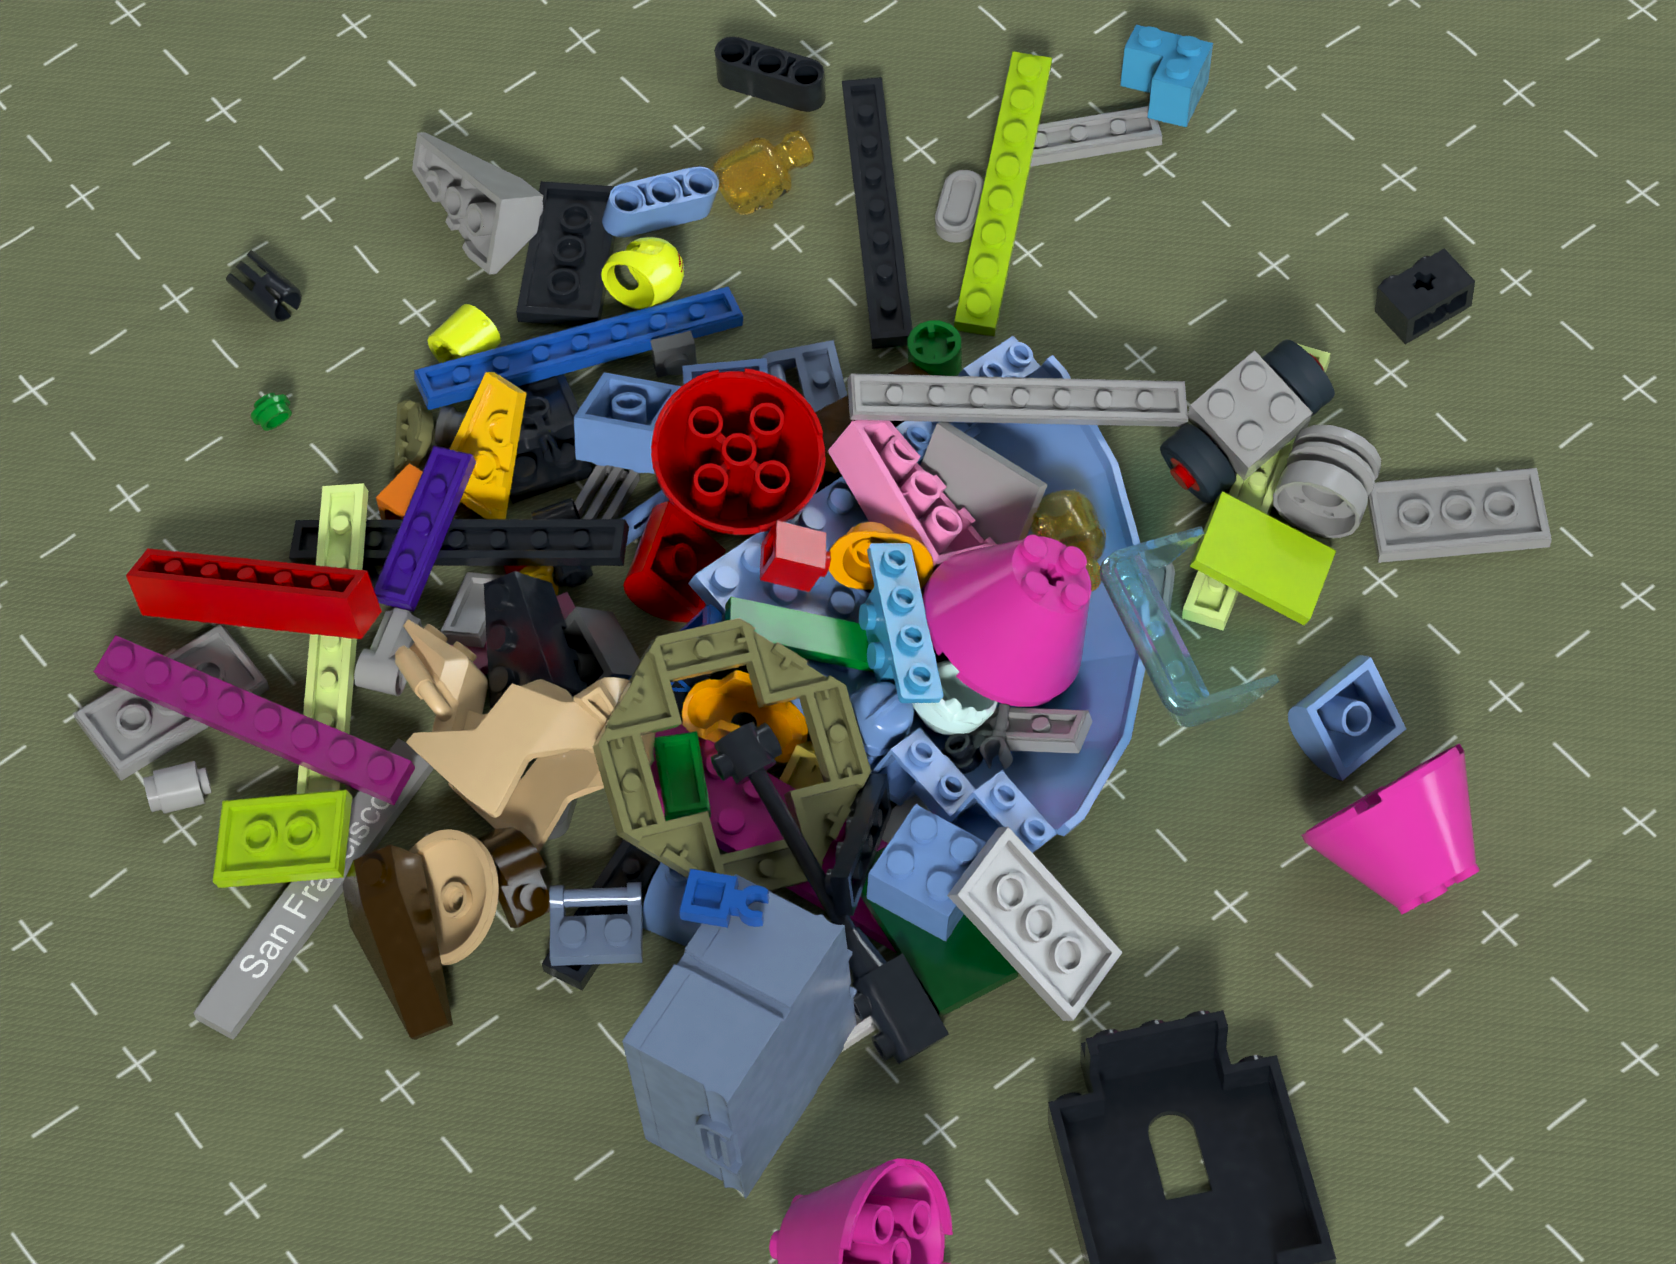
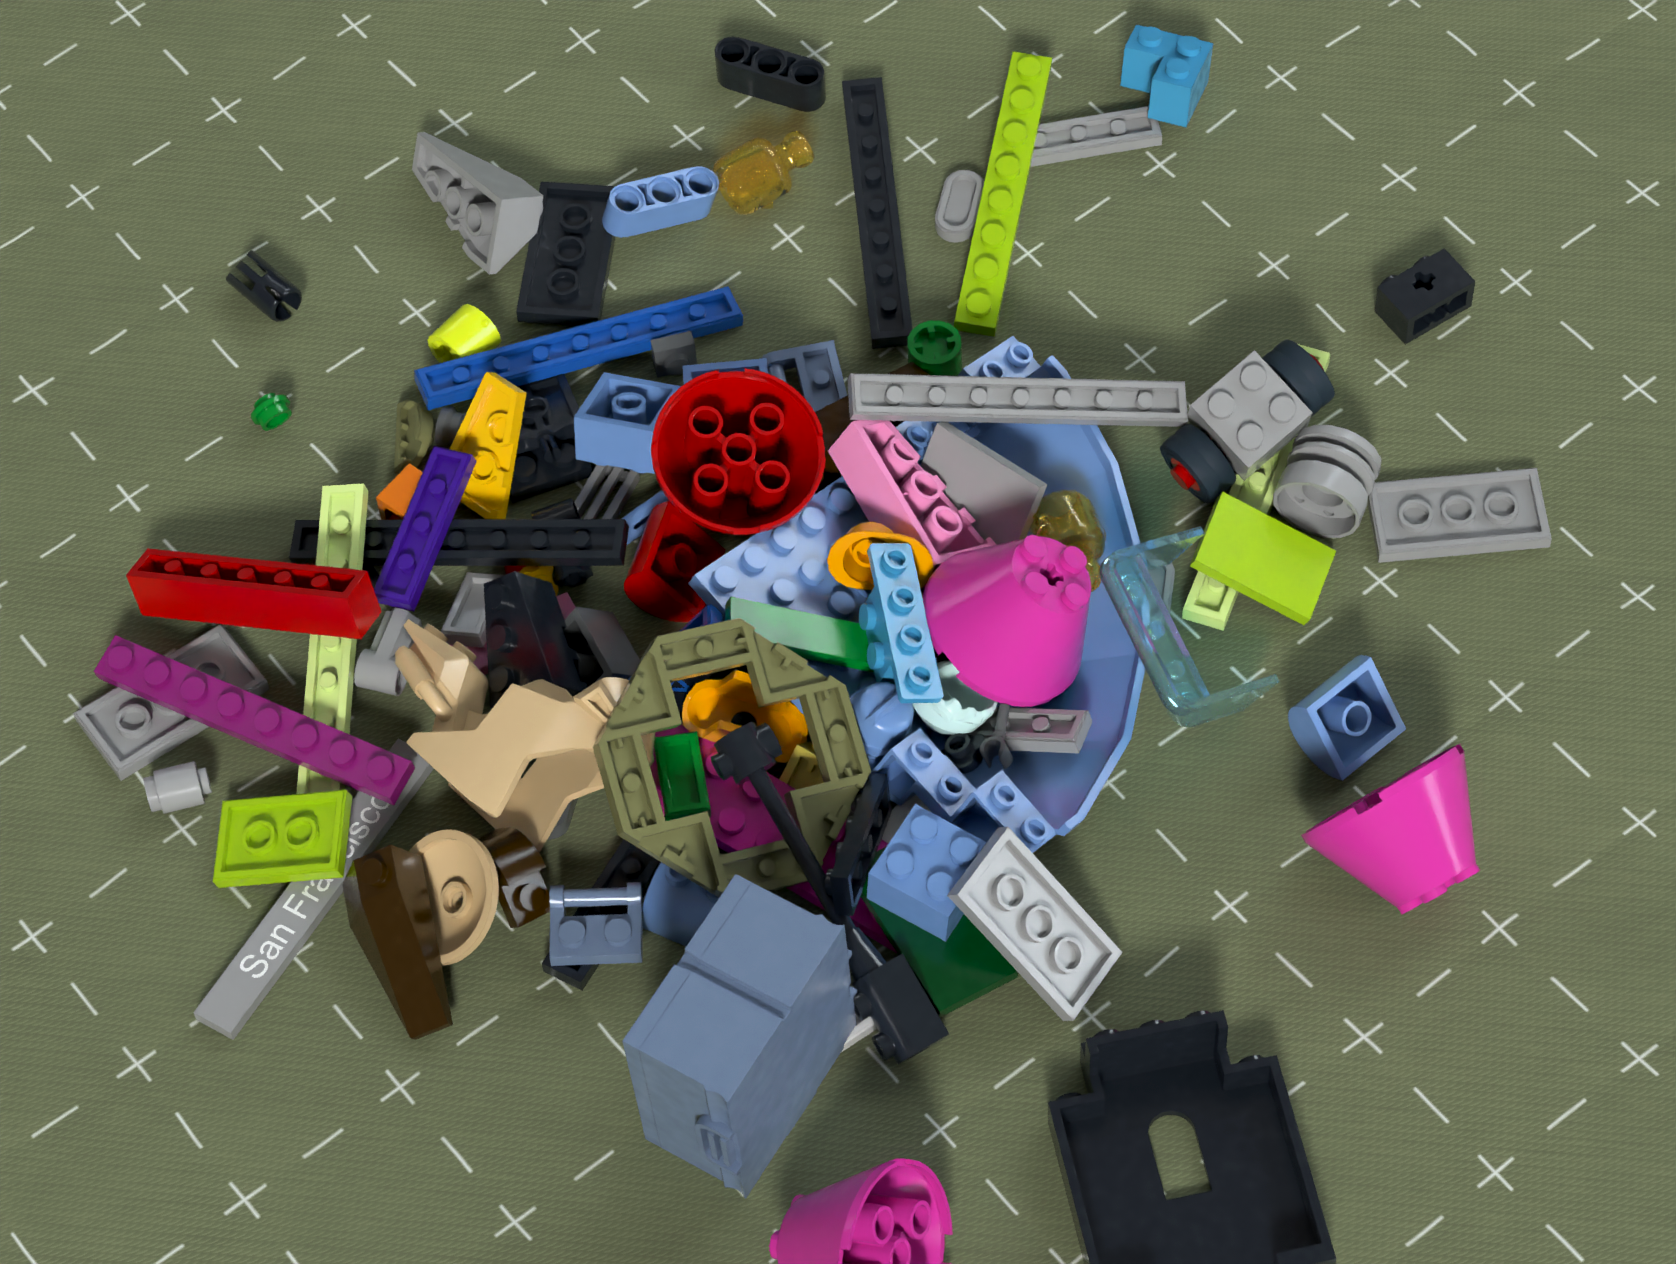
neon yellow helmet [601,237,684,310] -> none
blue plate [679,869,770,928] -> none
red brick [760,520,831,592] -> none

